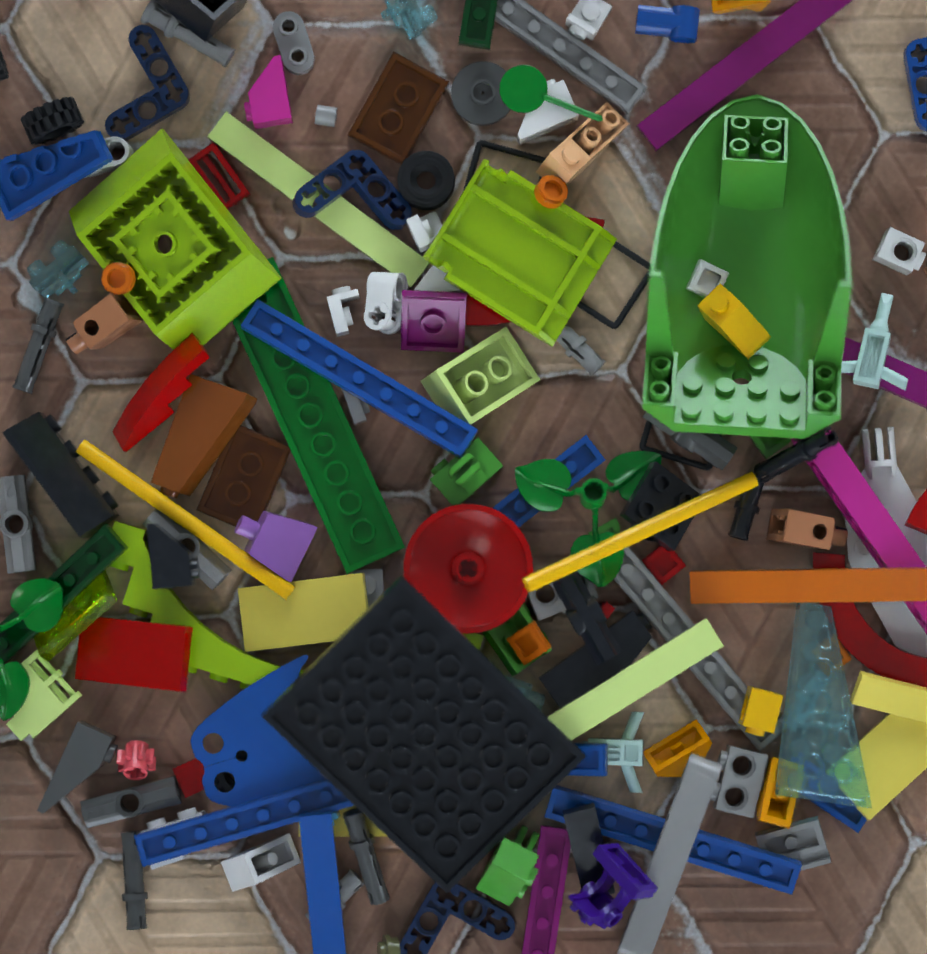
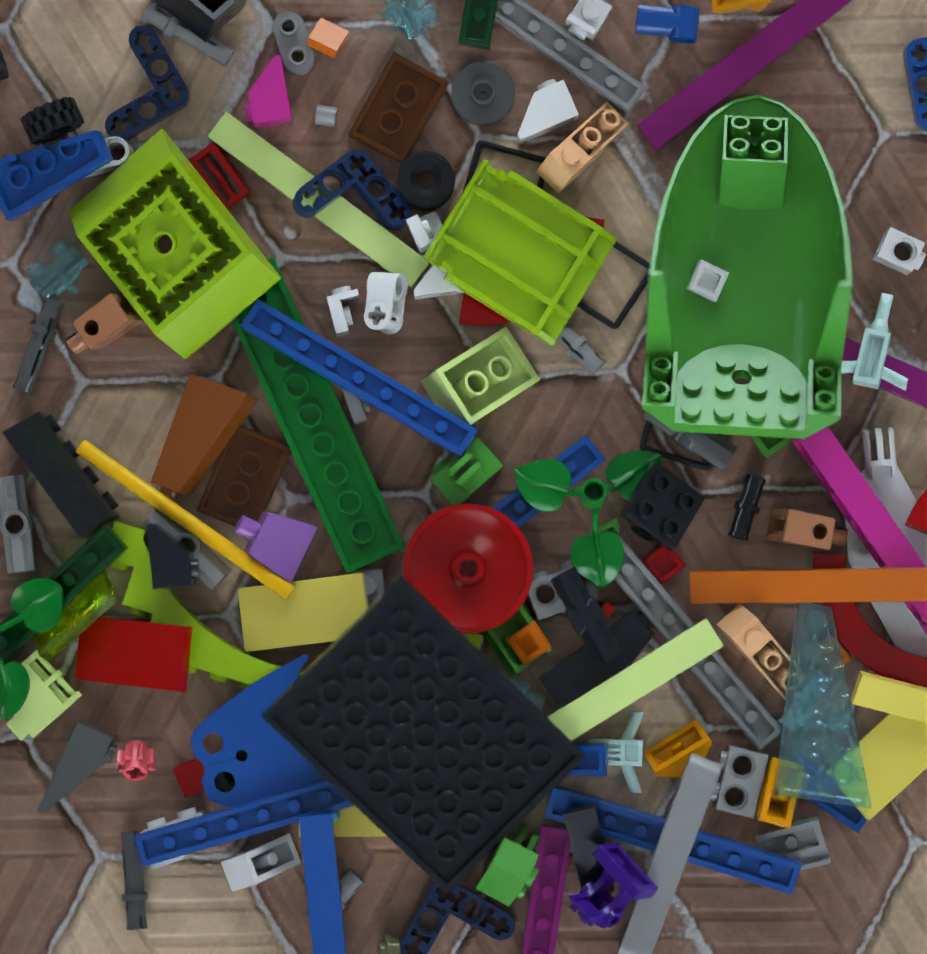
dark grey piece [80,776,182,828] -> none
orange tile [101,262,136,295] -> none
red slope [112,333,210,453] -> none
dark grey pin [342,808,390,905] -> none
magenta tile [401,290,467,353] -> none
green piece [499,65,603,122] -> none
yellow piece [522,472,758,593] -> none
orange tile [534,175,568,209] -> none
yellow slope [697,283,771,359] -> none
yellow brick [738,685,783,737] -> none
black pin [754,426,838,483] -> none
none -> orange tile [306,18,349,59]
none -> light nougat slope [716,603,808,700]

